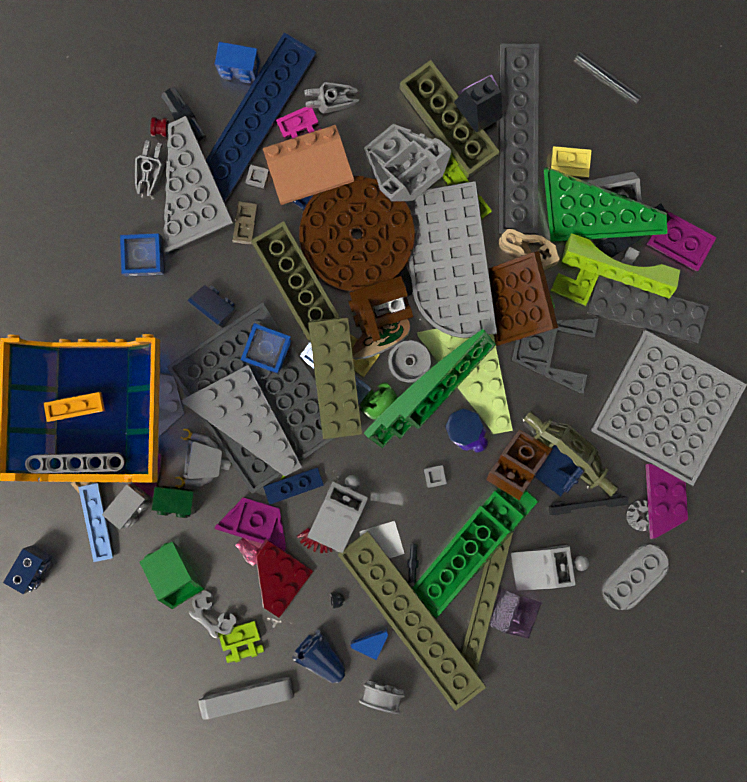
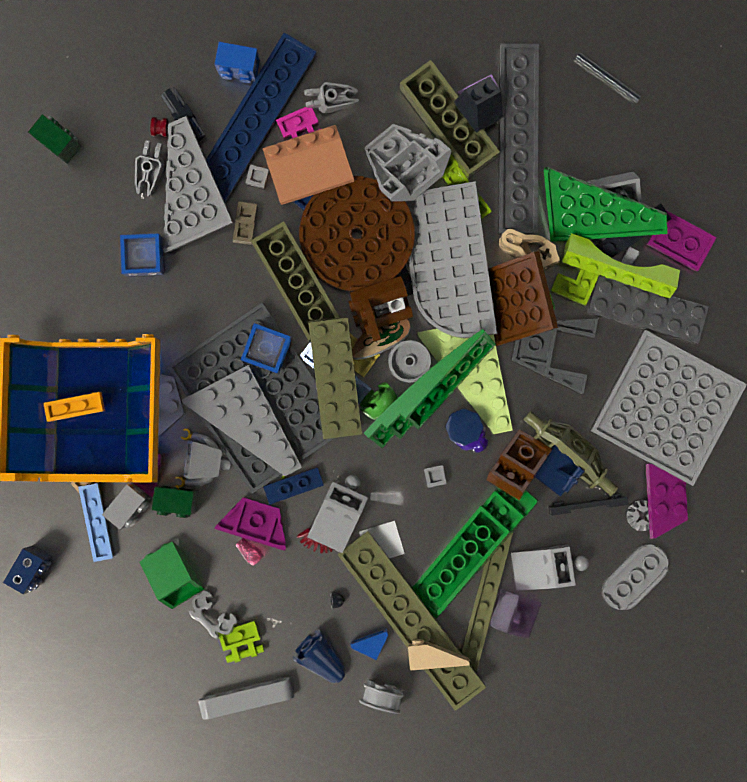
light grey beam [25,452,125,473] -> none
dark blue slope [188,285,237,328] -> none
dark red plate [255,539,313,618] -> none
black bar [407,544,419,583] -> none
light yellow plate [551,146,591,179] -> none
none -> dark green brick [28,114,81,164]
none -> tan slope [408,639,470,670]

